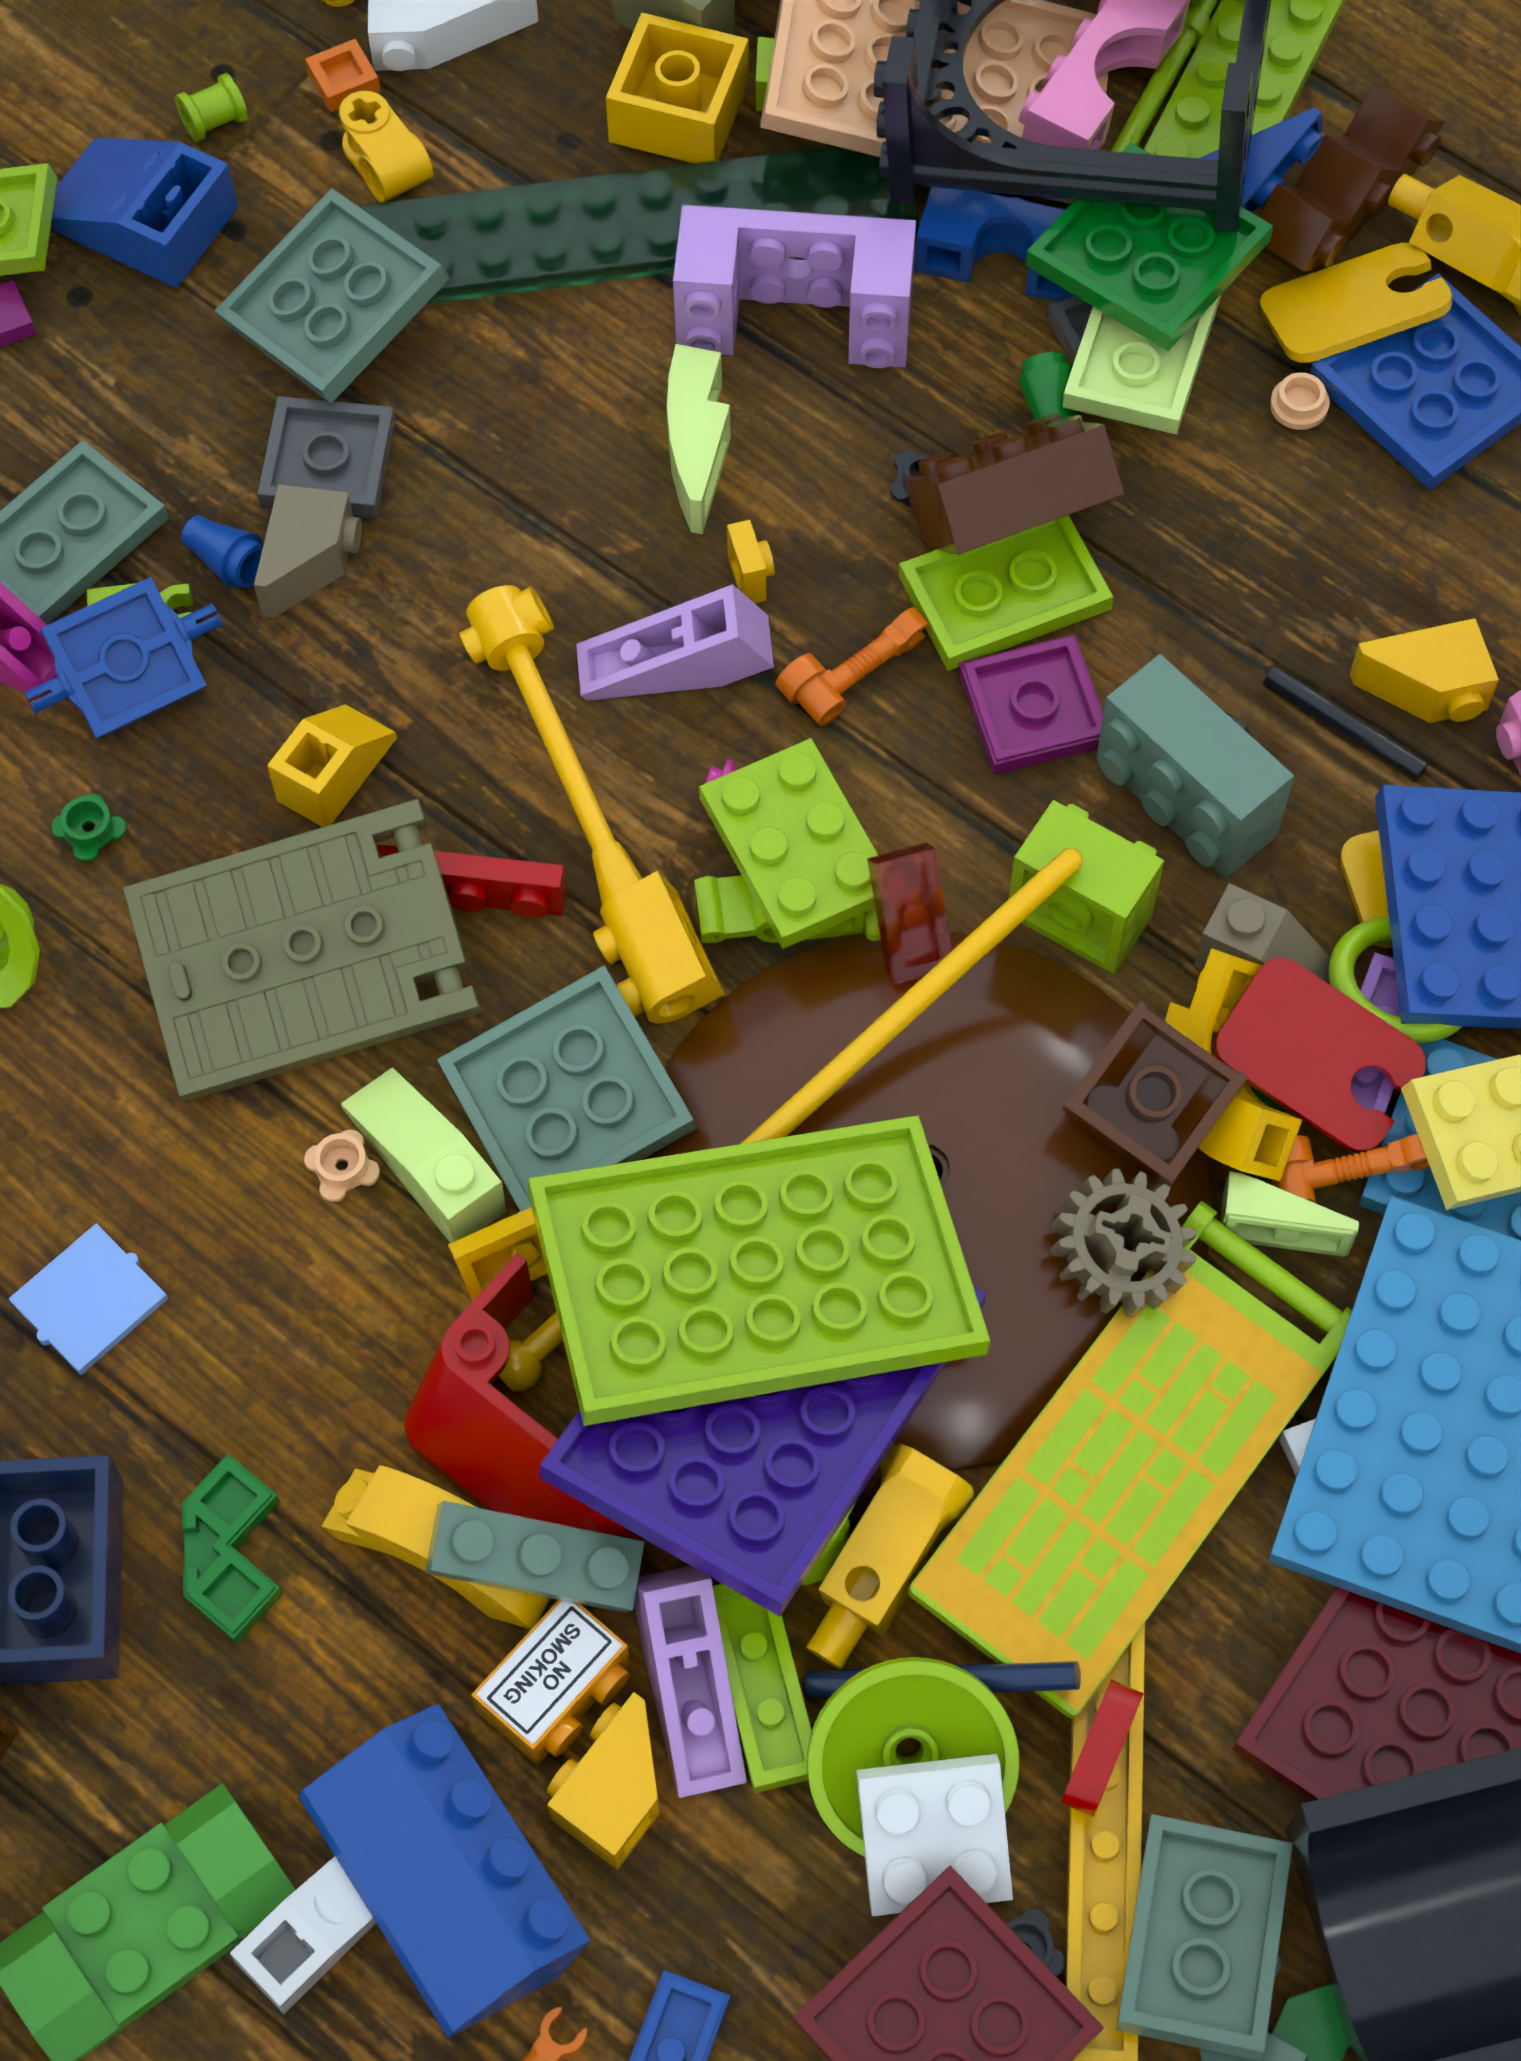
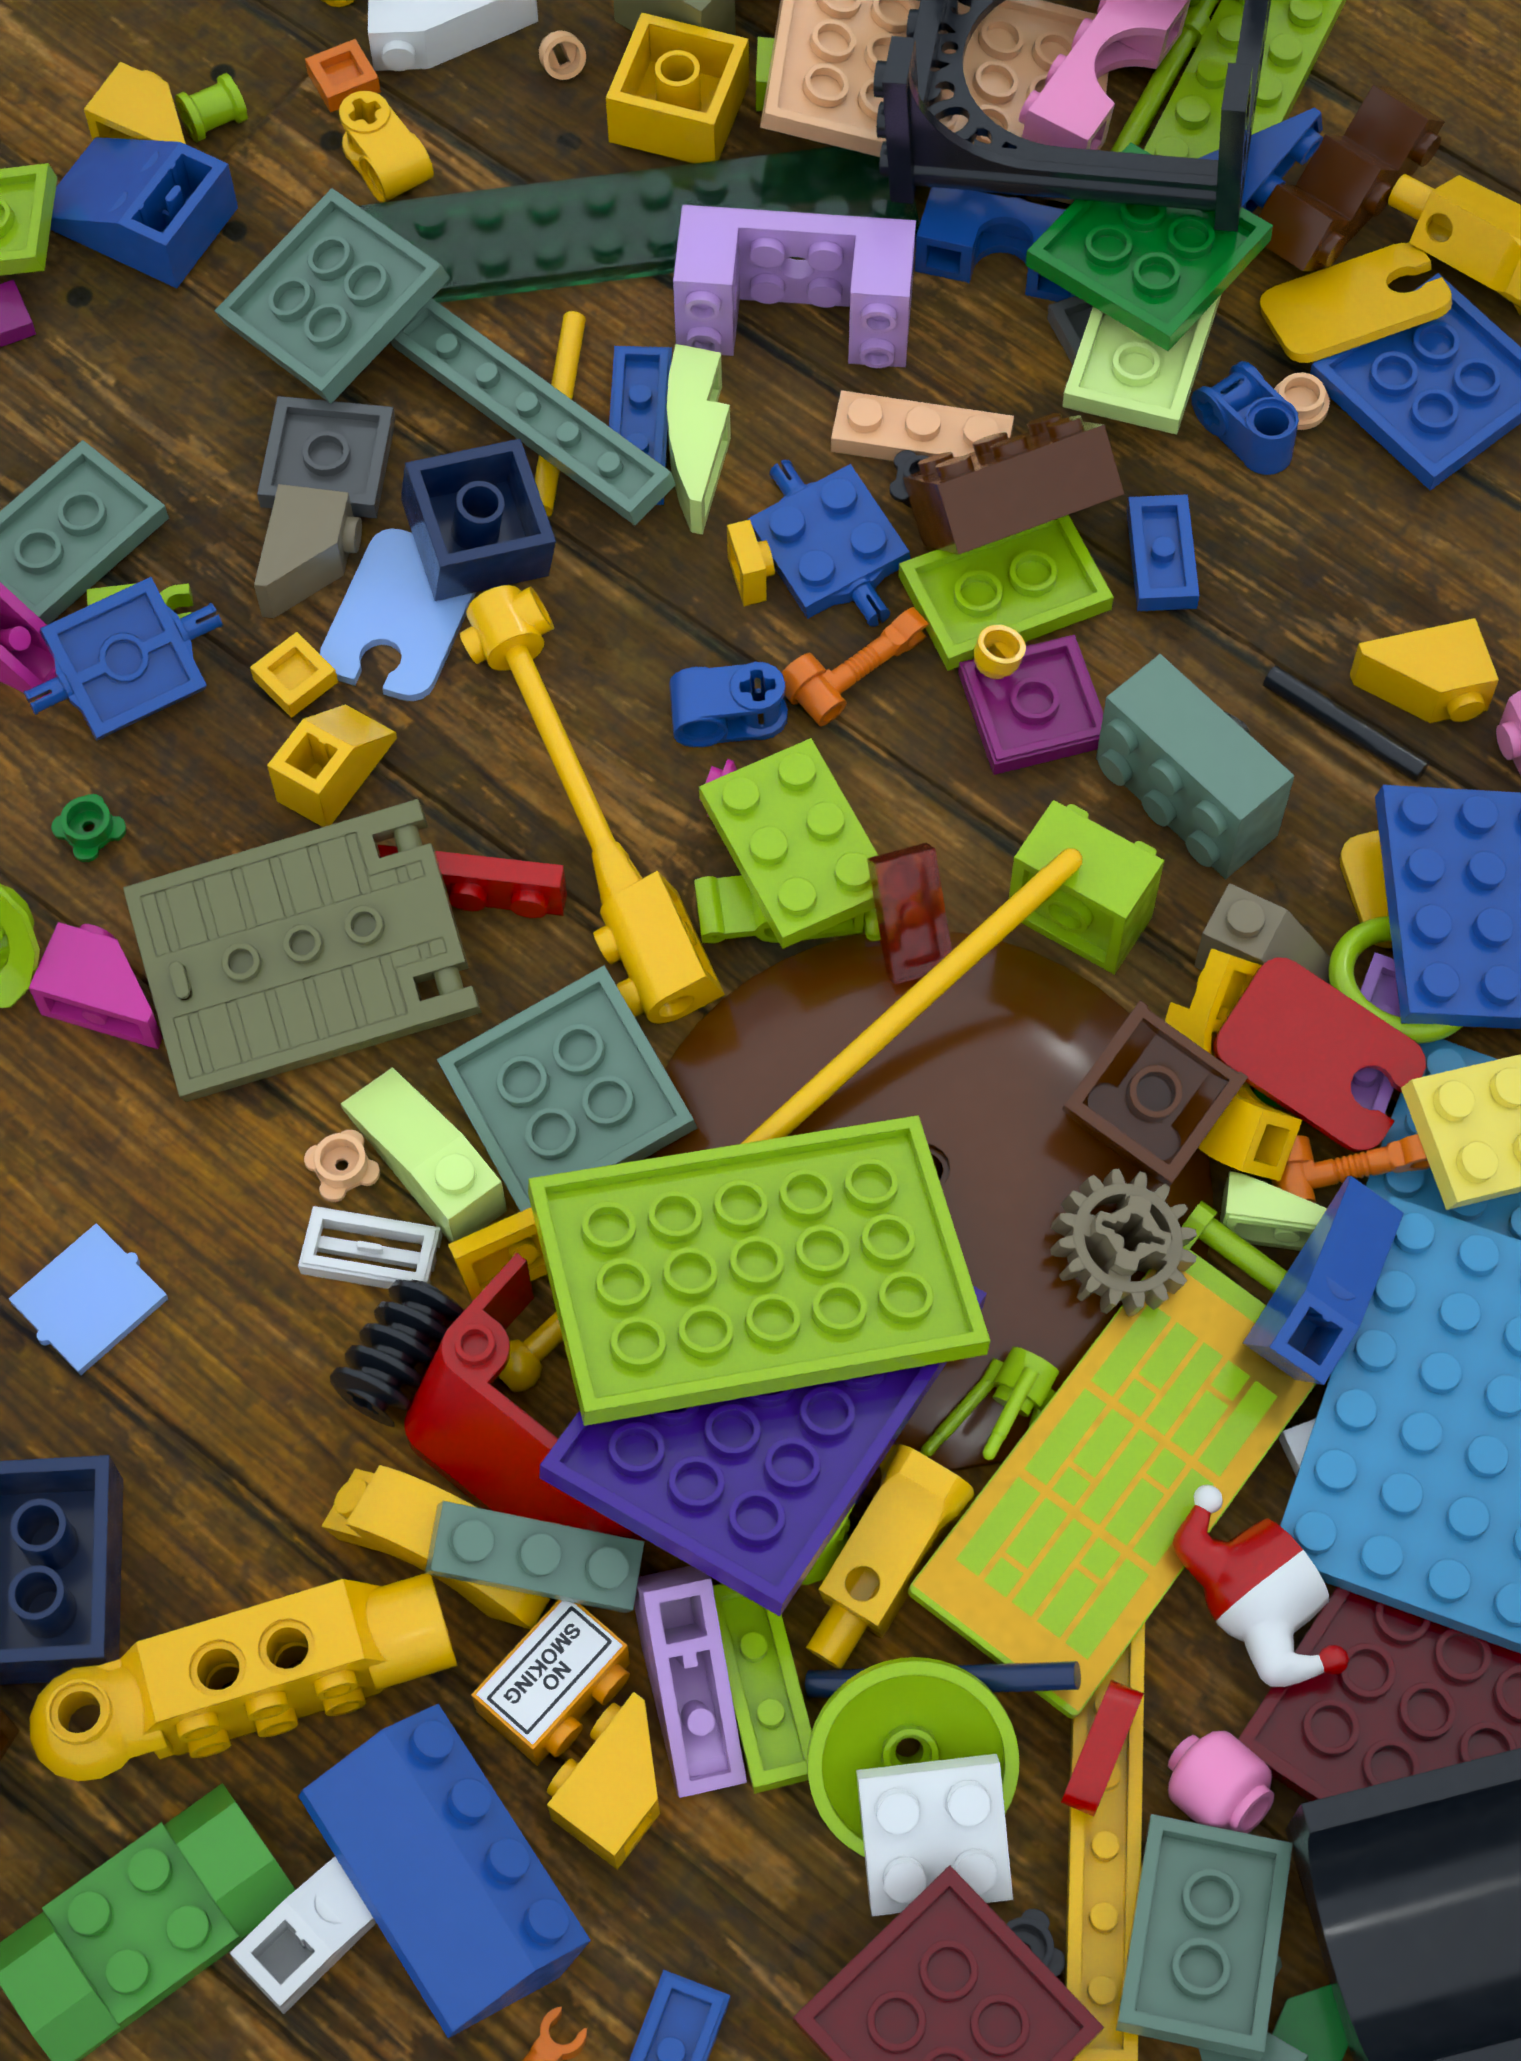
blue cone [181,515,263,589] -> none
green tile [182,1454,283,1645] -> none
lavender slope [576,584,774,701] -> none
green cone [1018,352,1075,419] -> none
none -> dark pink slope [29,922,163,1049]
none -> yellow brick [29,1573,457,1782]
none -> yellow slope [84,62,186,144]
none -> yellow plate [250,632,338,718]
none -> white tile [298,1206,442,1289]
none -> light blue piece [320,528,476,701]
none -> black piece [330,1279,464,1428]
none -> sand green plate [391,298,676,525]
none -> dark blue brick [401,439,556,601]
none -> yellow bar [535,311,586,517]
none -> light nougat hinge [539,30,586,80]
none -> blue tile [609,346,673,505]
none -> blue piece [669,662,788,747]
none -> blue plate [748,460,910,627]
none -> light nougat plate [831,390,1014,461]
none -> lime plant [921,1346,1059,1460]
none -> yellow hinge [974,625,1026,679]
none -> blue plate [1126,495,1200,611]
none -> bright pink head [1168,1731,1274,1834]
none -> piece [1173,1485,1349,1687]
none -> blue piece [1191,361,1299,475]
none -> blue slope [1243,1176,1404,1385]

